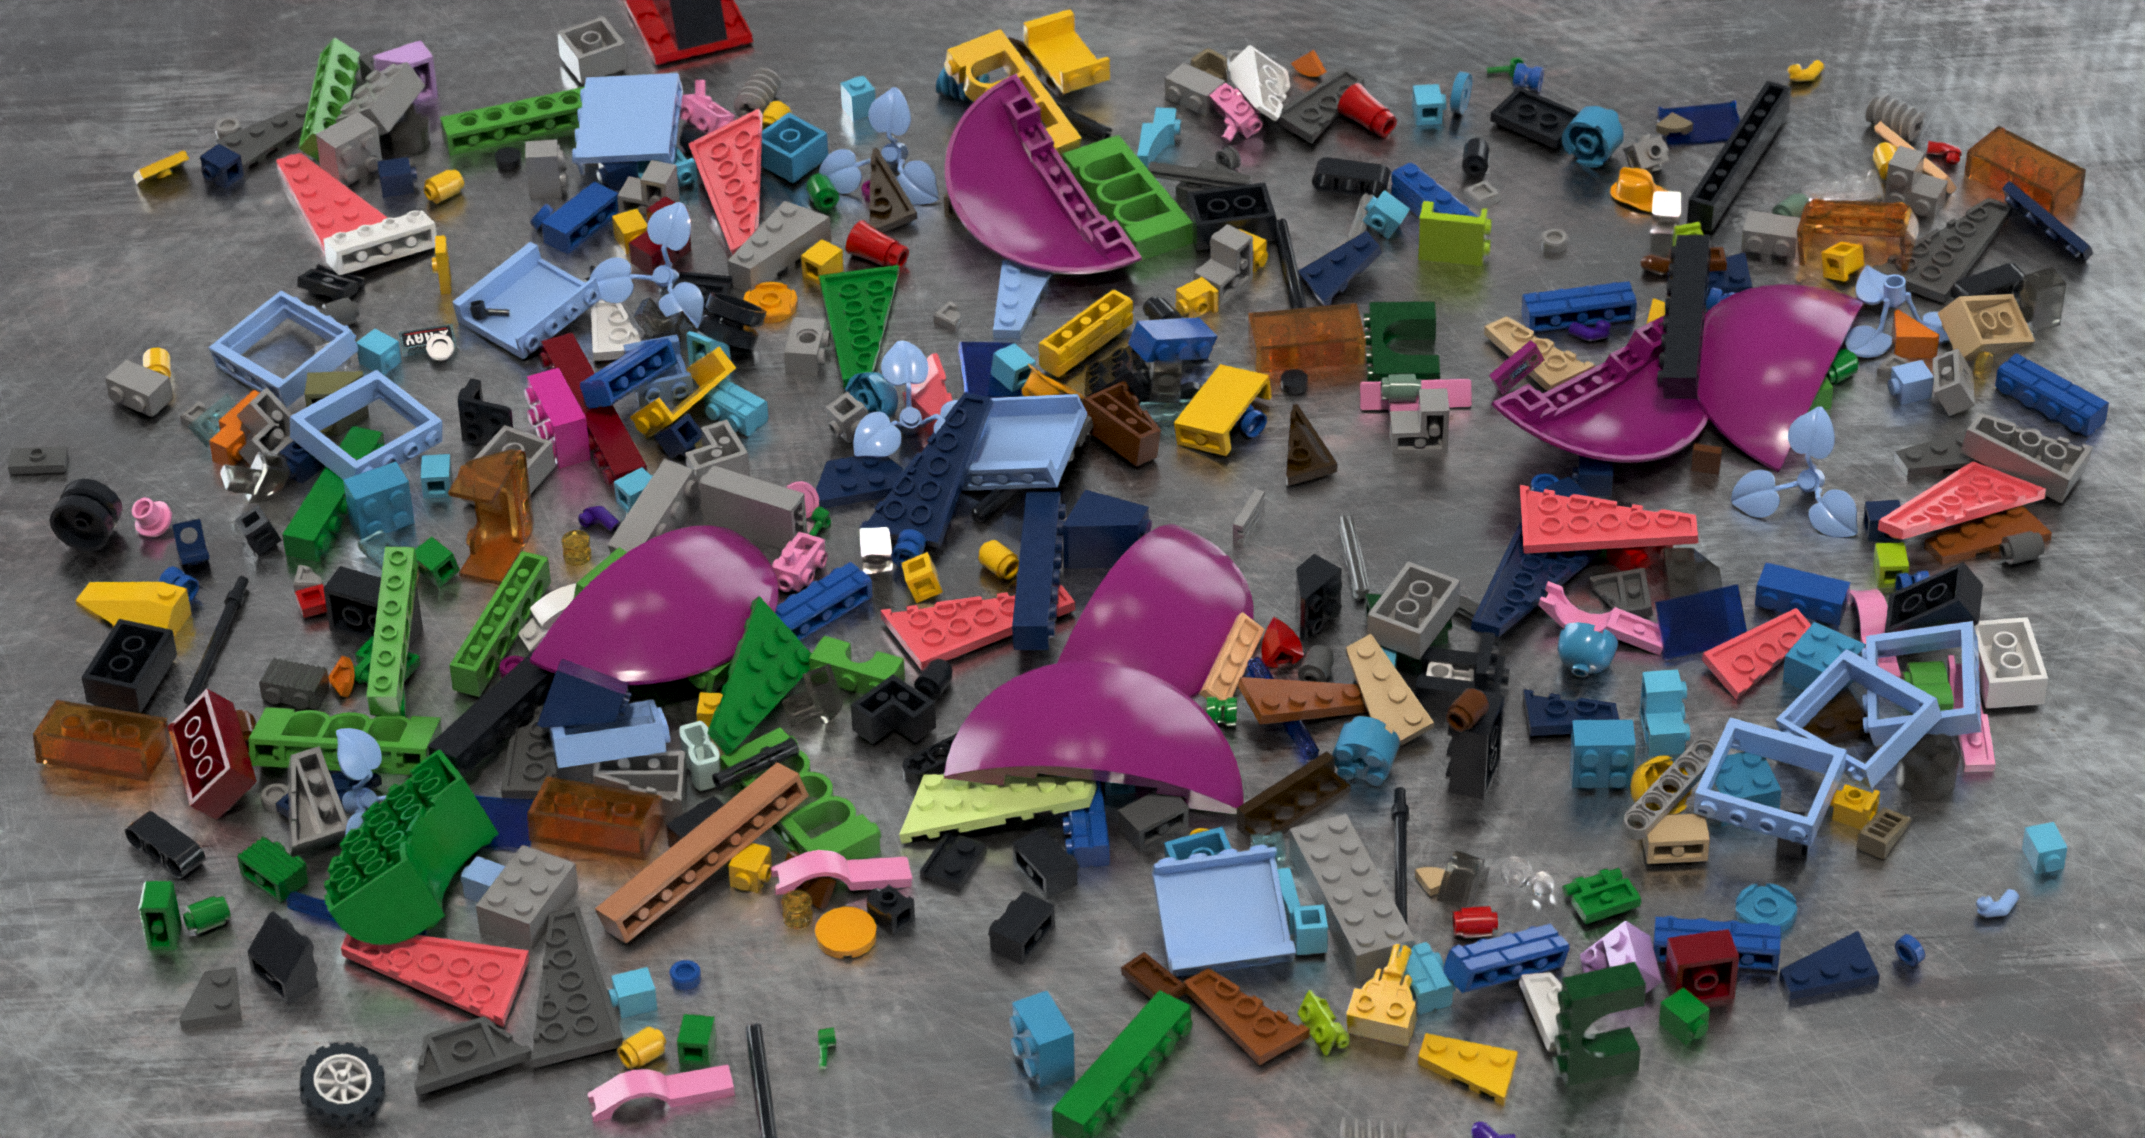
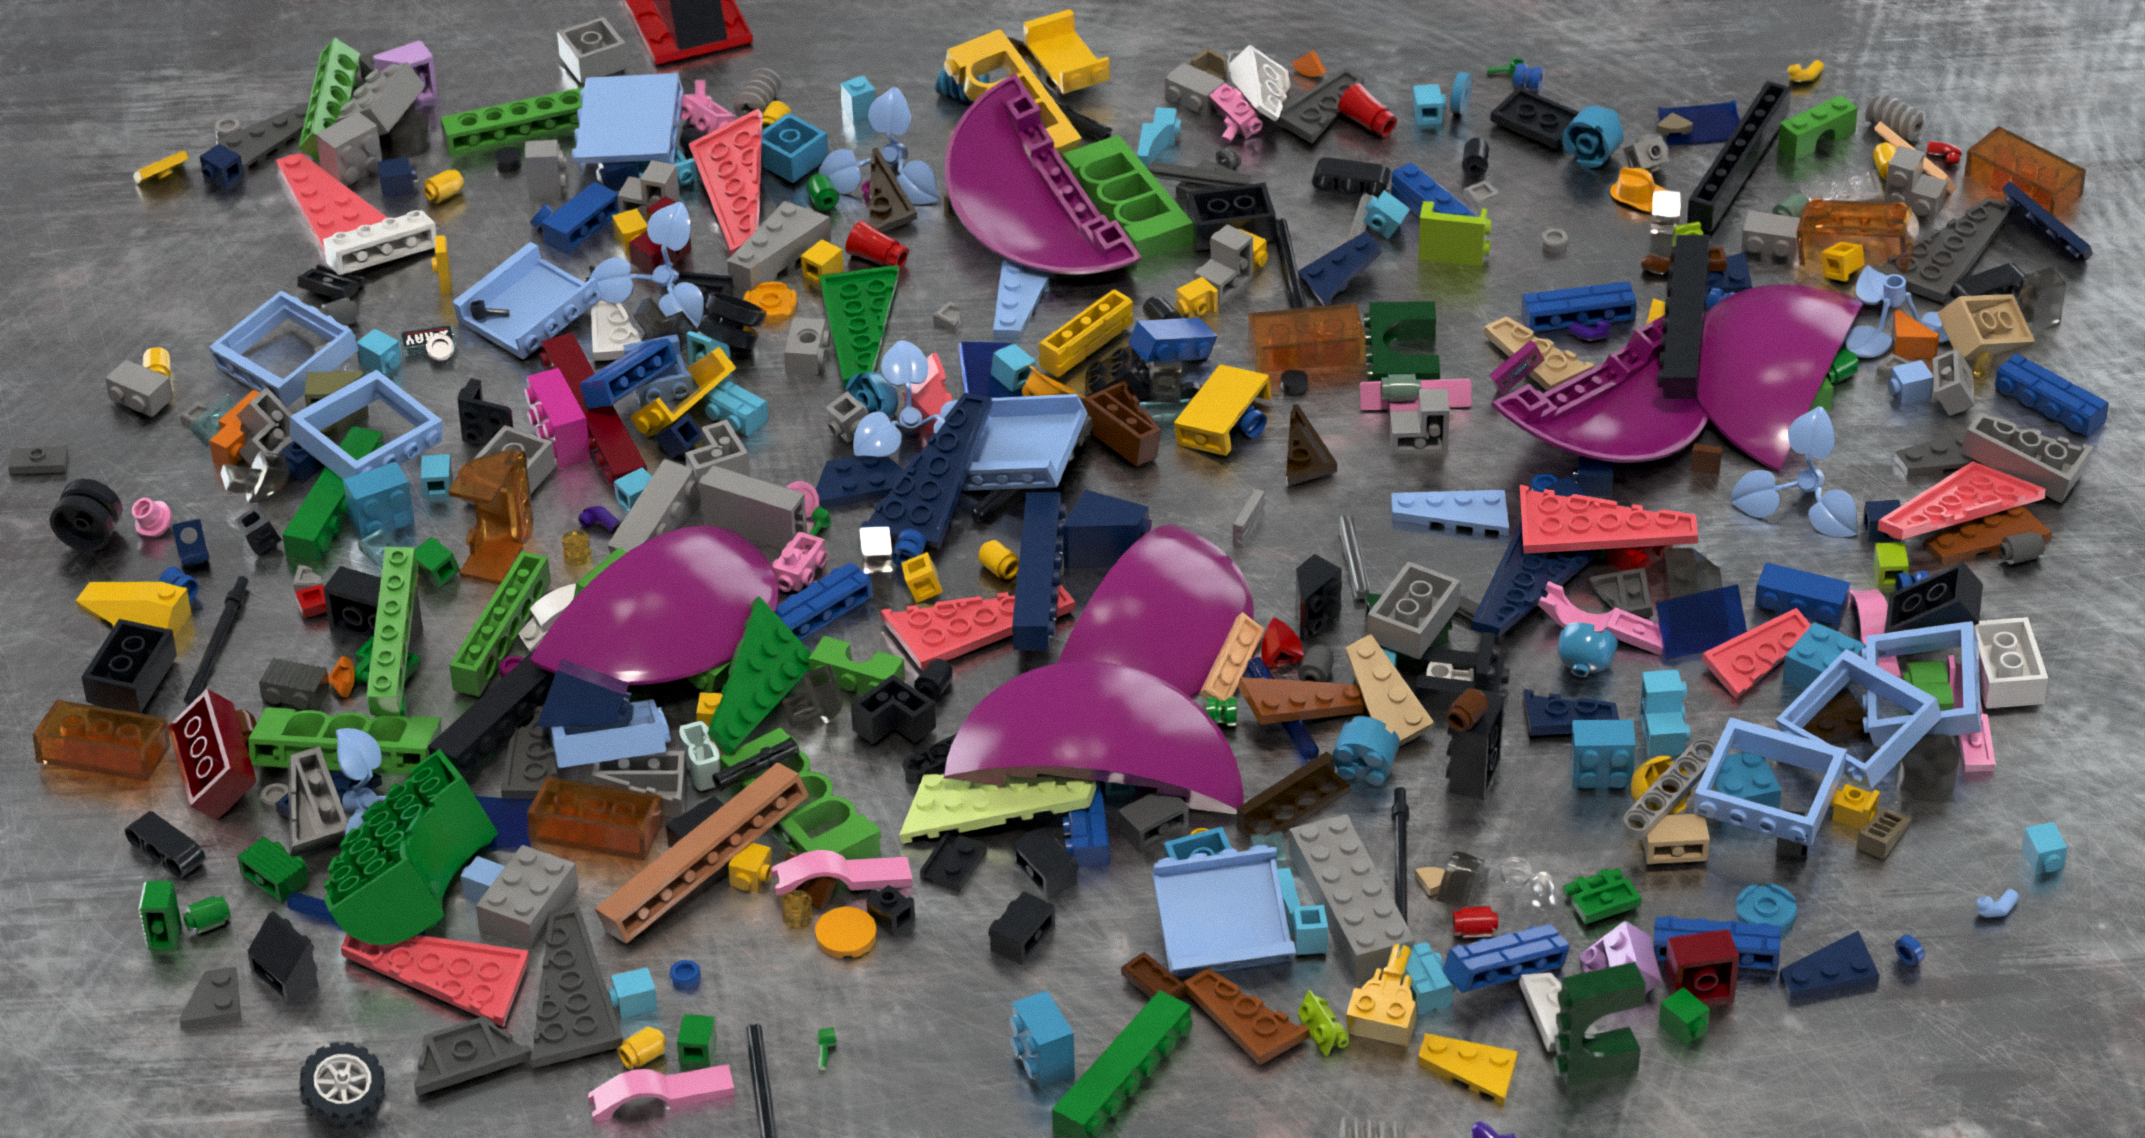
none -> light blue wing [1391,490,1509,537]
none -> bright green arch [1778,95,1858,161]

